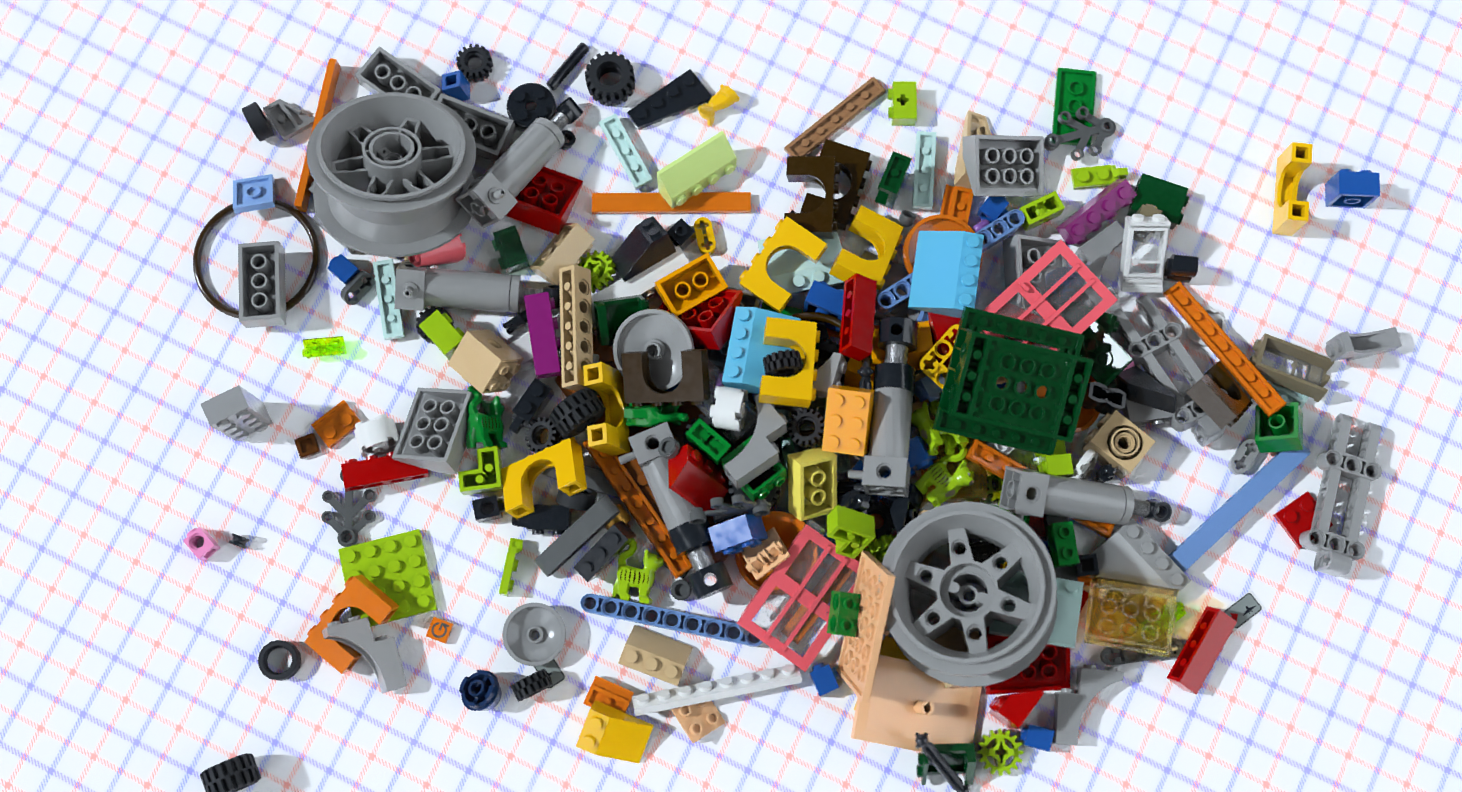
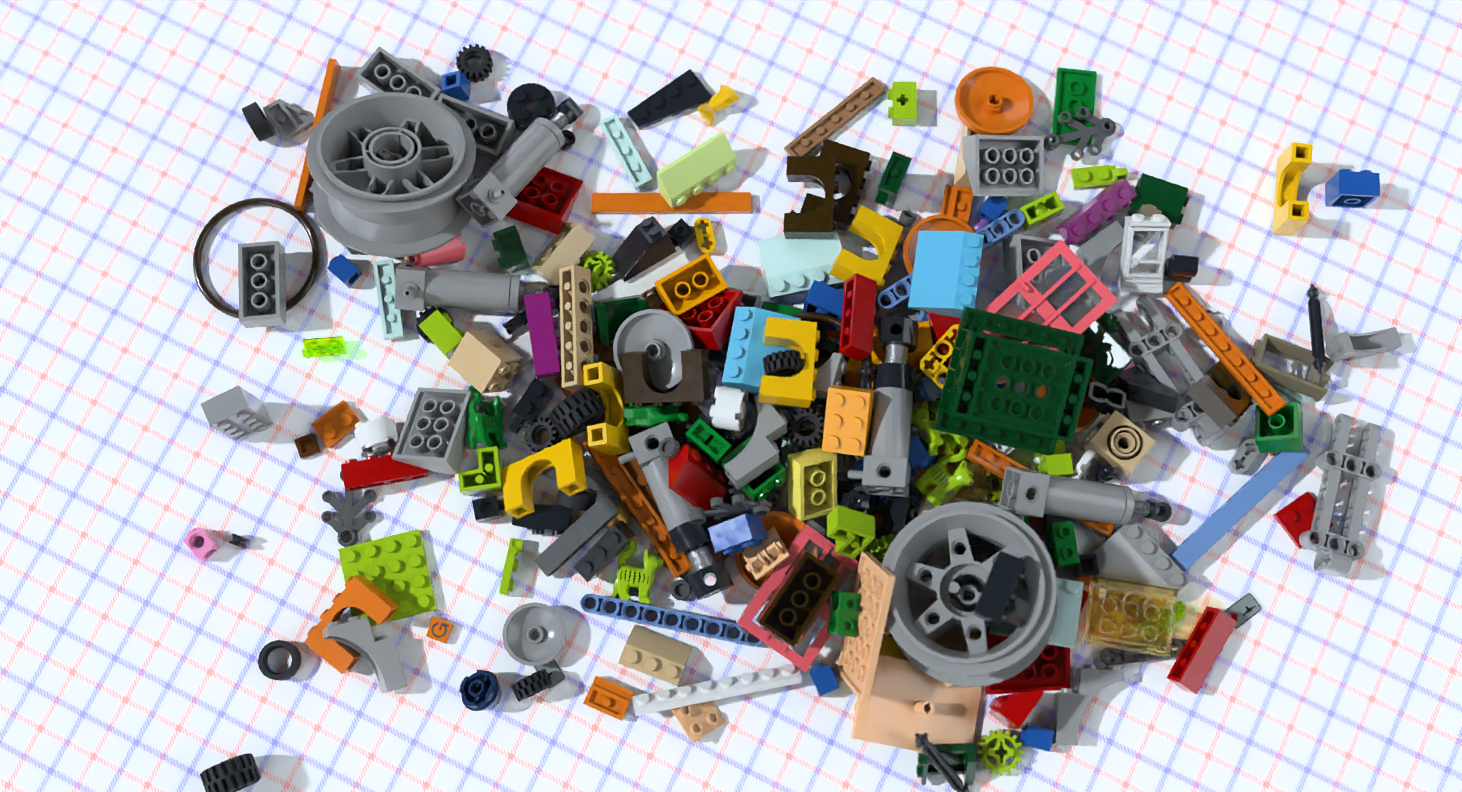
light blue plate [233,174,275,214] -> none
dark grey beam [340,270,375,305] -> none
black axle [546,42,589,91] -> none
yellow slope [575,701,654,764] -> none
black tyre [585,51,635,106] -> none
yellow arch [739,216,828,313] -> none
light aqua plate [912,131,937,210] -> none
none -> dark brown brick [755,550,842,647]
none -> orange dish [954,66,1034,135]
none -> black brick [973,550,1028,626]
none -> black wheel [1306,284,1326,374]

